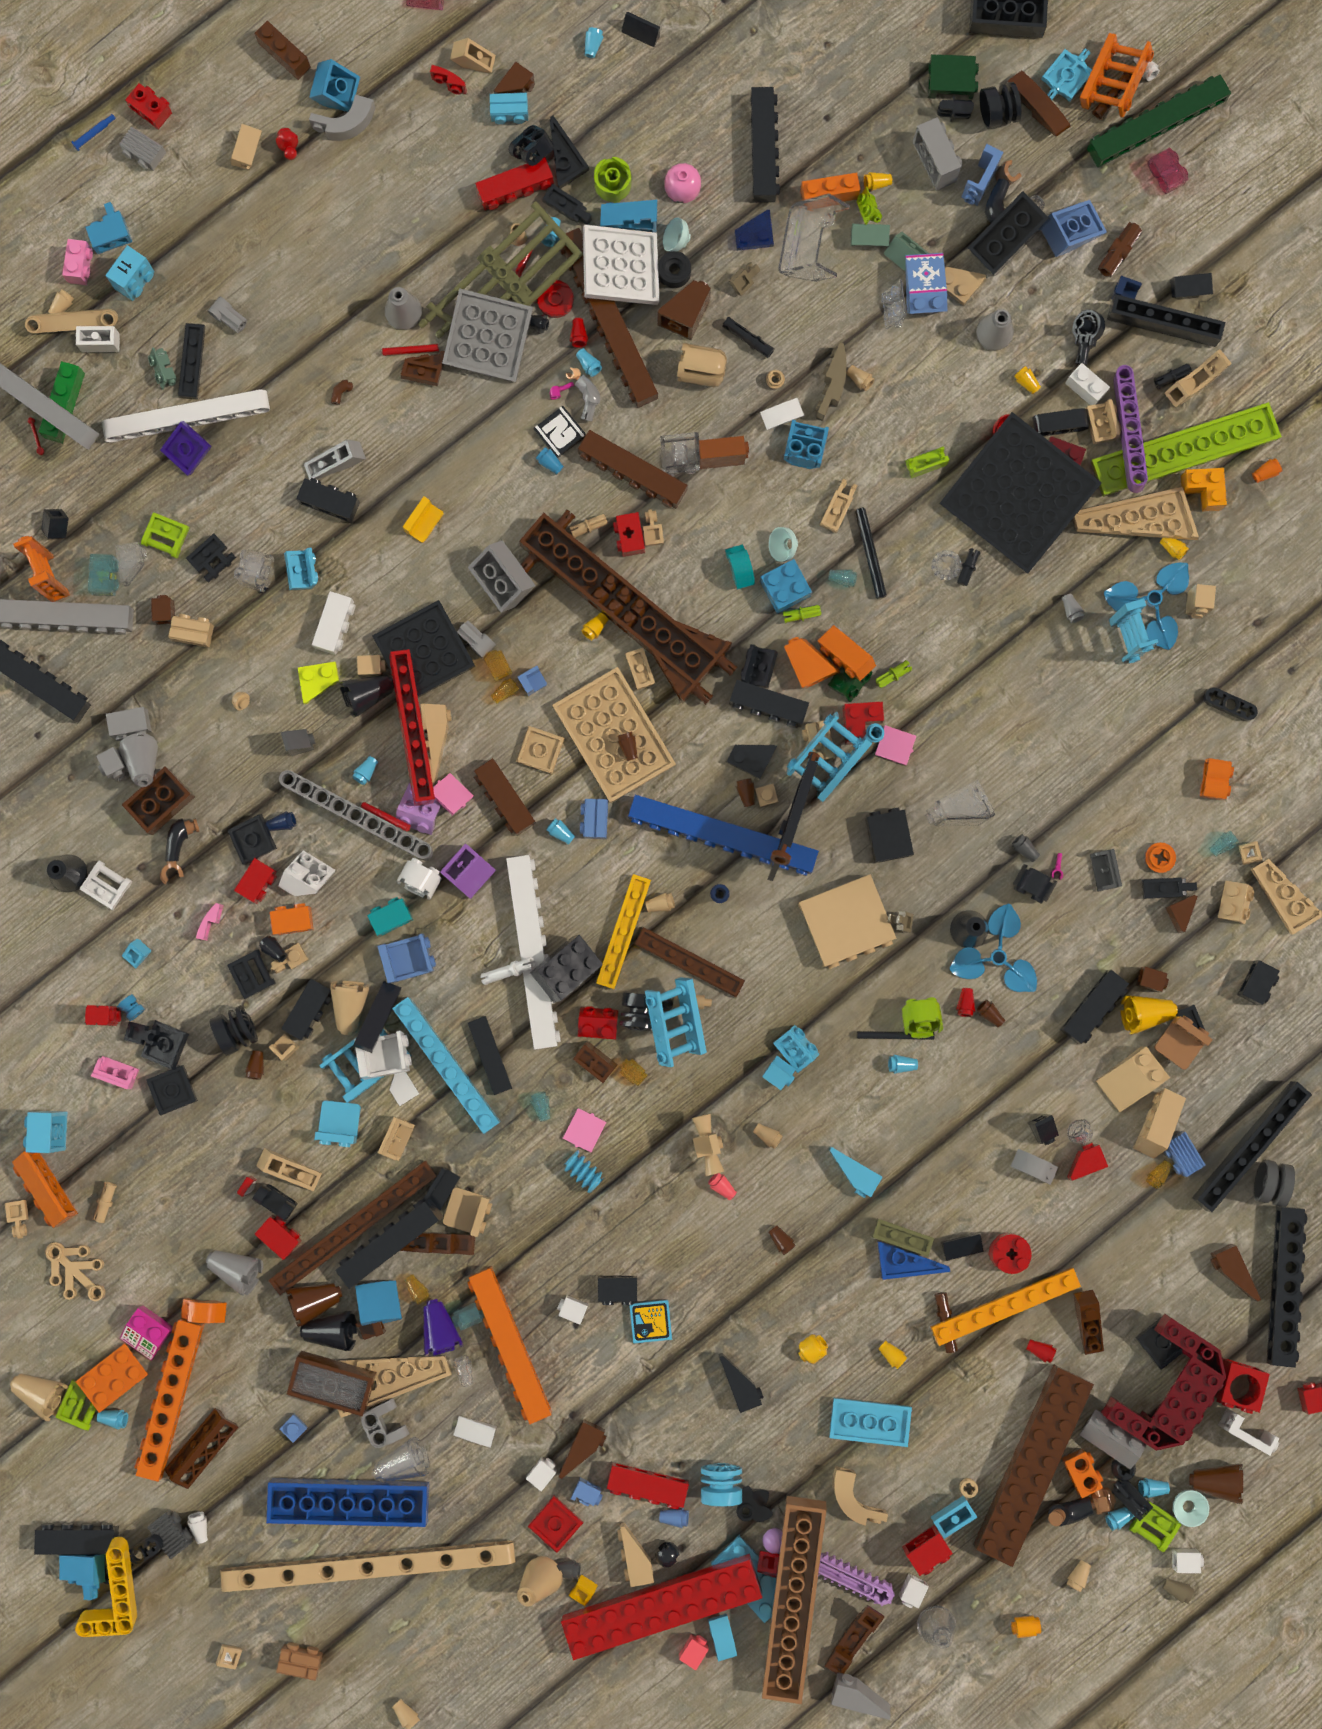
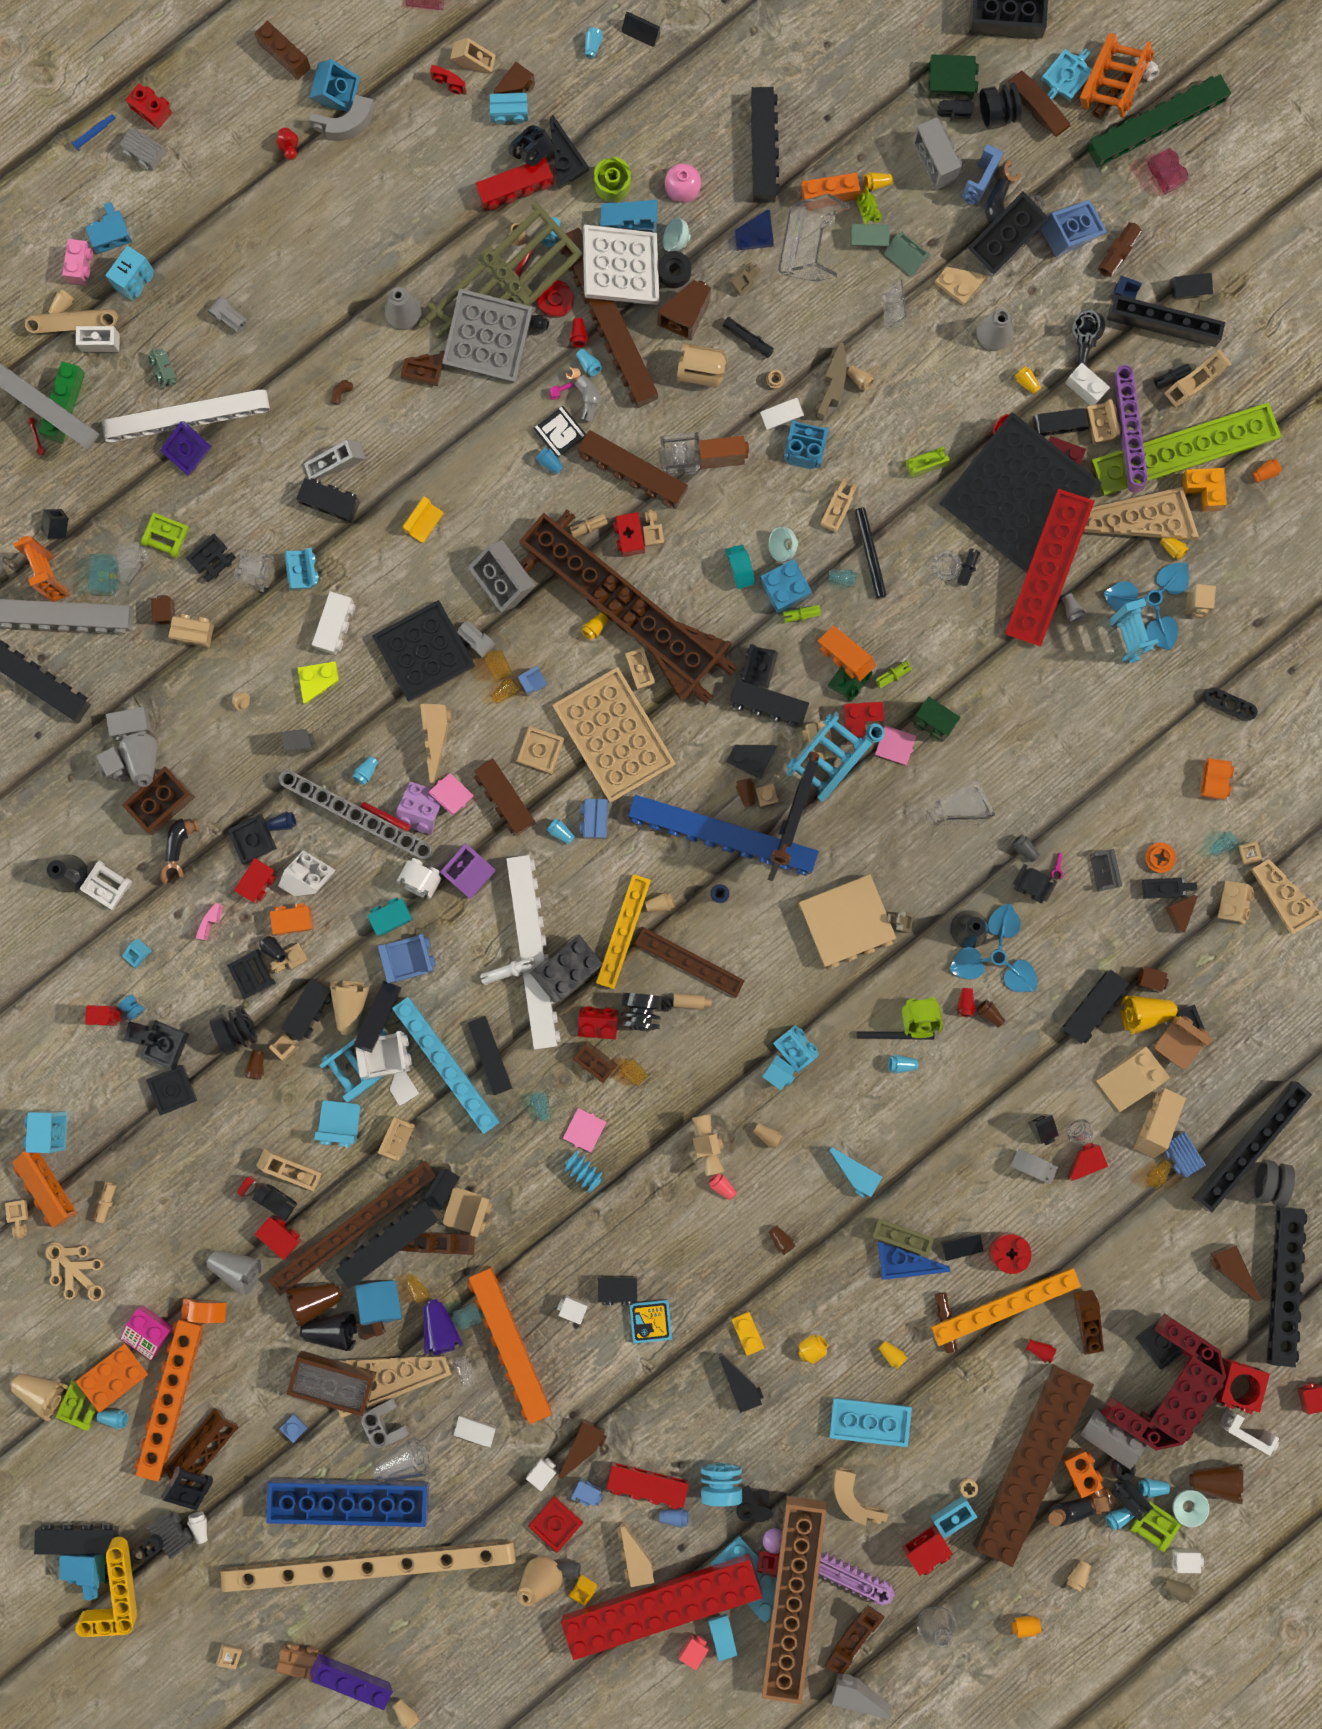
bright pink hinge [91,1056,139,1089] -> none
black tile [178,323,206,399] -> none
tan hinge [231,124,262,170] -> none
black cone [339,675,394,718] -> none
tan brick [357,655,386,678] -> none
red bar [382,344,439,356] -> none
red brick [389,649,435,806] -> none
black hinge [542,184,592,225] -> none
reddish brown cone [617,732,638,761] -> none
medium azure fence [645,977,707,1067] -> none
black piece [655,1541,680,1568] -> none
orange slope [784,637,840,688] -> none
black brick [865,807,914,864] -> none
white brick [899,1573,929,1609] -> none
medium blue slope [905,253,948,314] -> none
black brick [1237,960,1280,1006] -> none
none -> black plate [161,1466,213,1510]
none -> dark purple brick [310,1654,393,1710]
none -> yellow plate [731,1311,765,1356]
none -> dark green brick [912,696,961,742]
none -> red plate [1005,489,1095,647]

